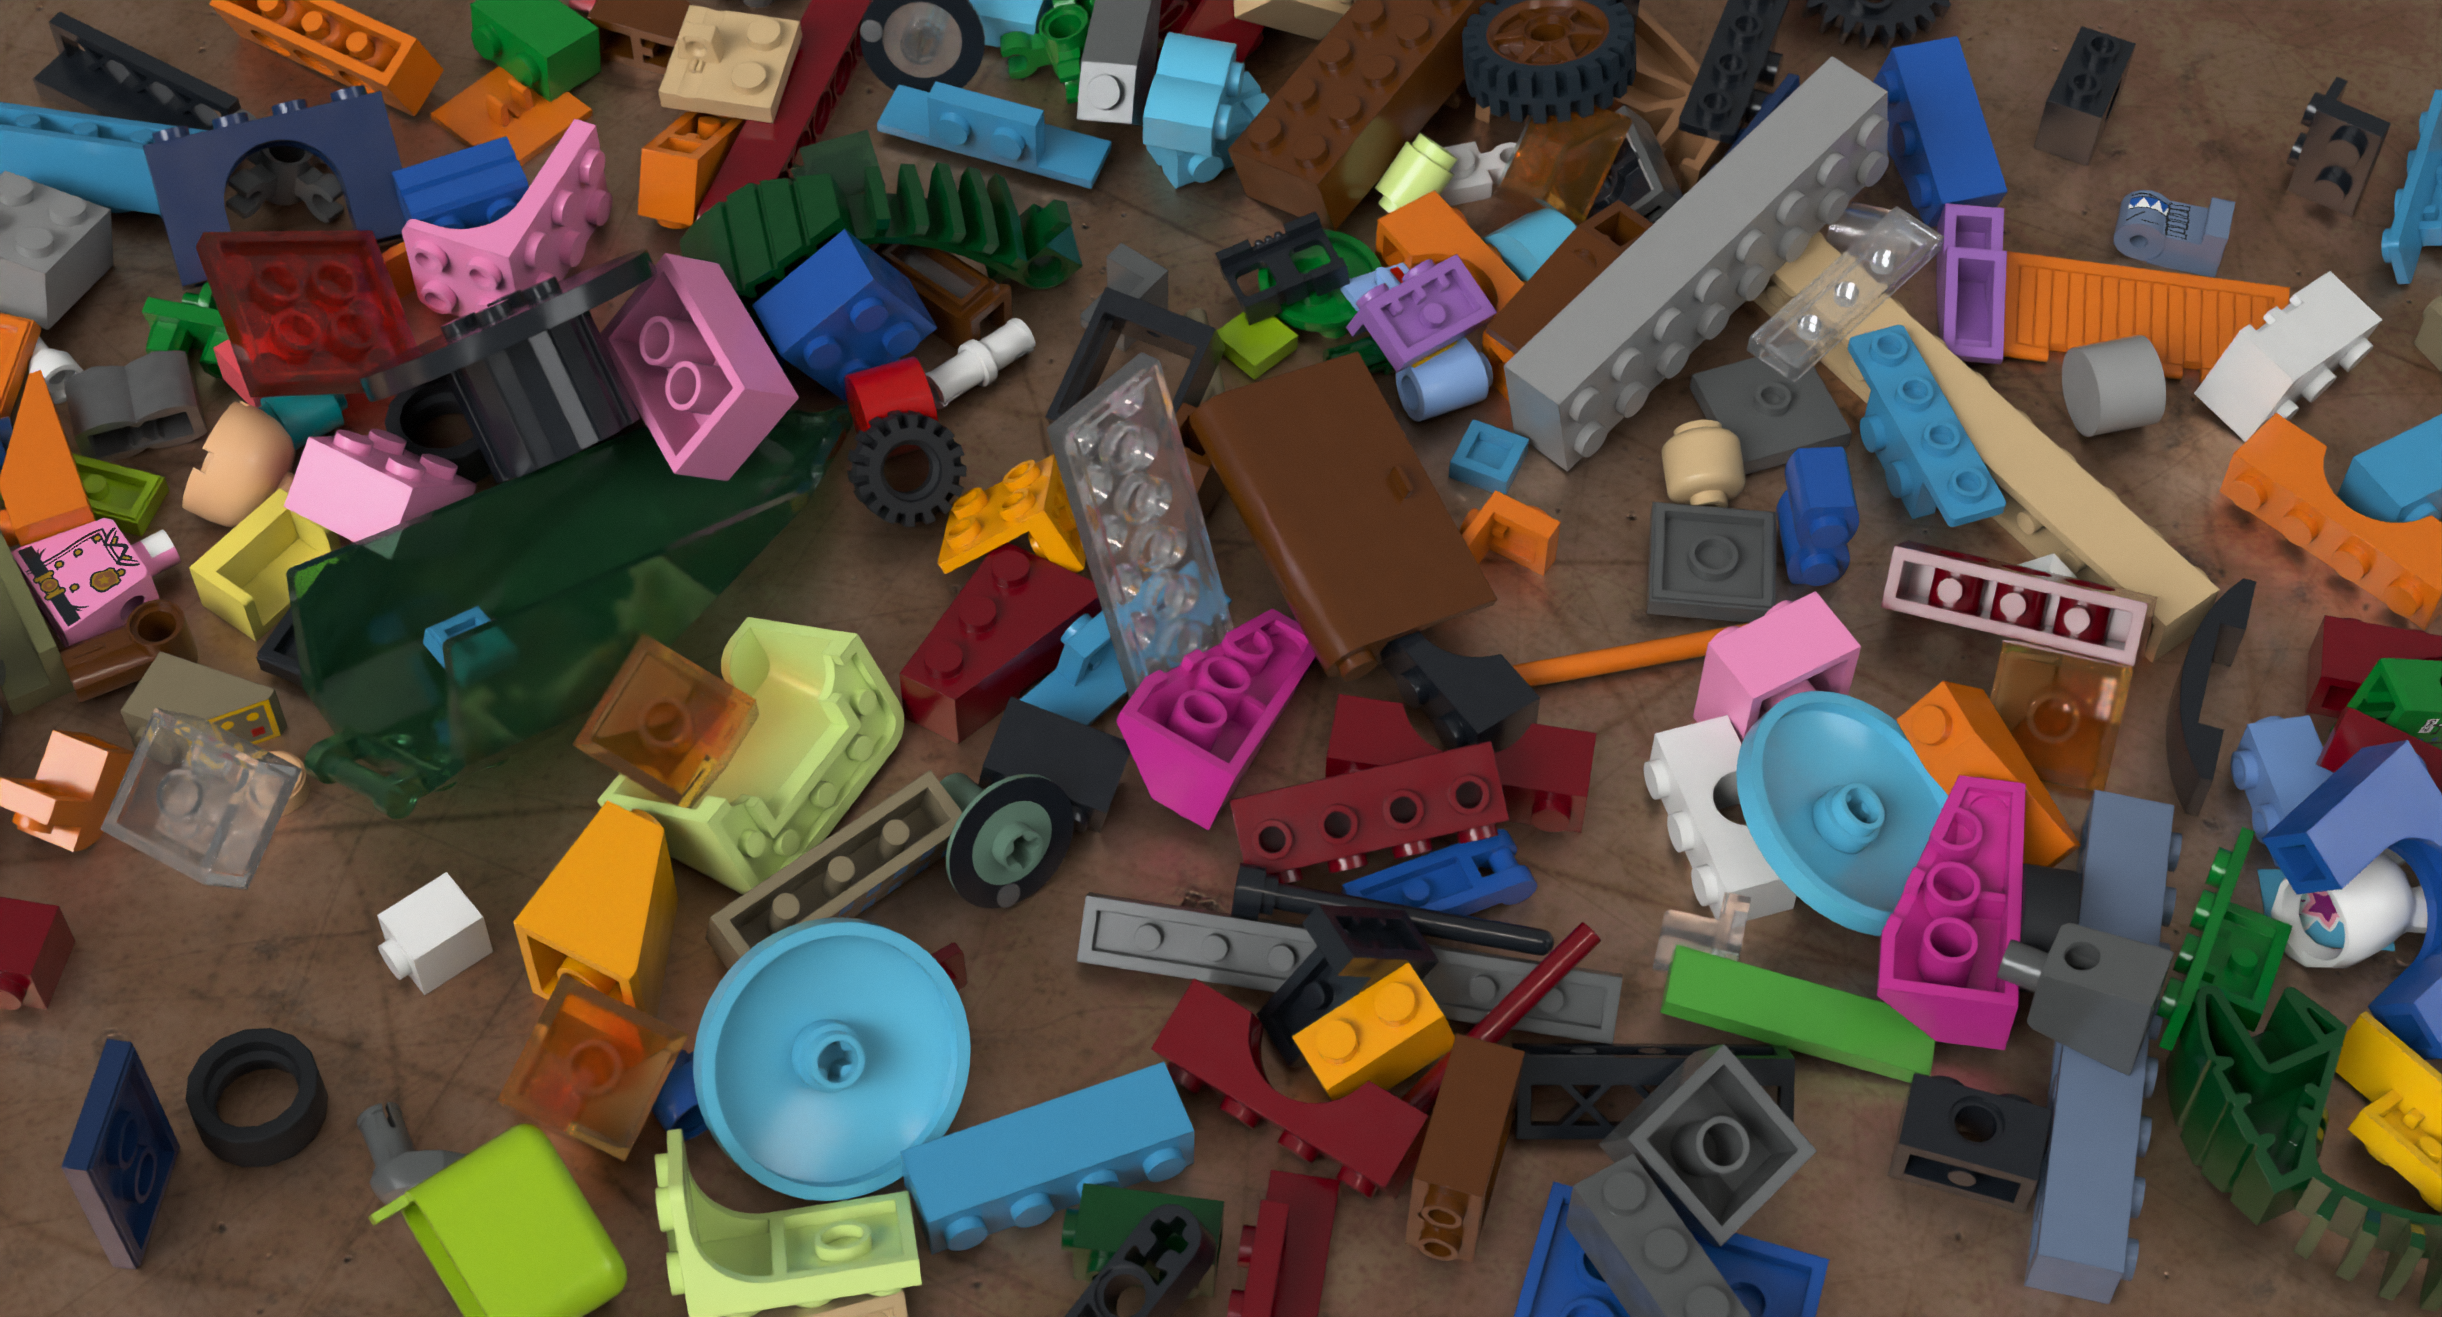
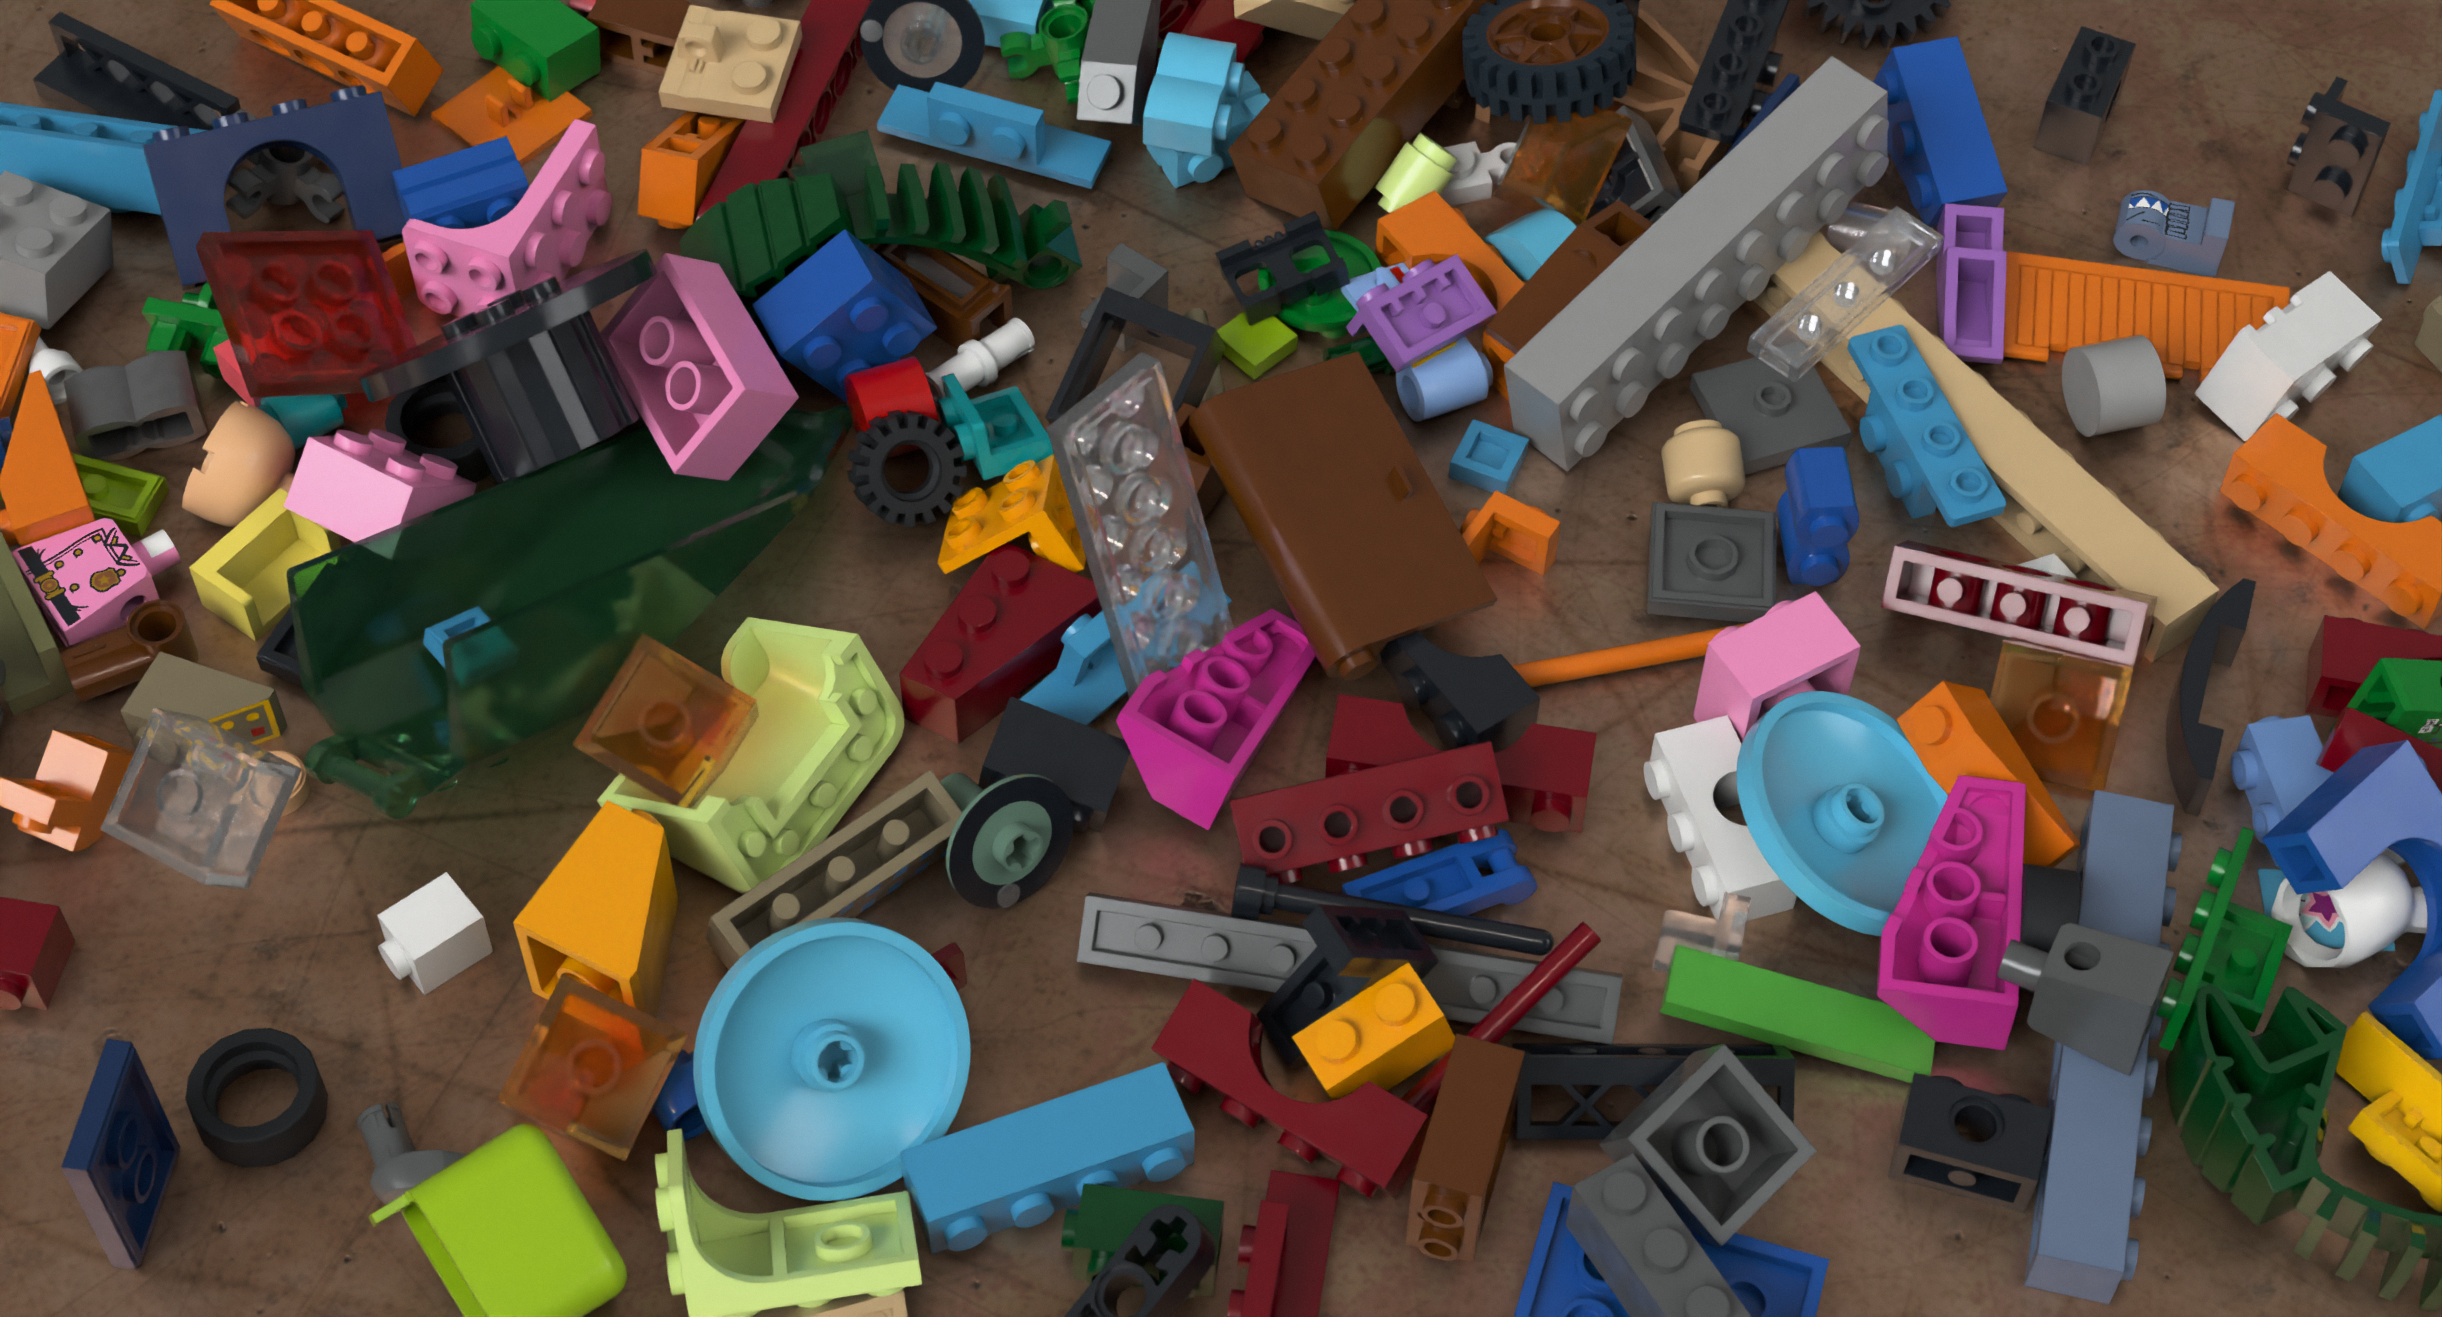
none -> teal bracket [937,373,1054,480]

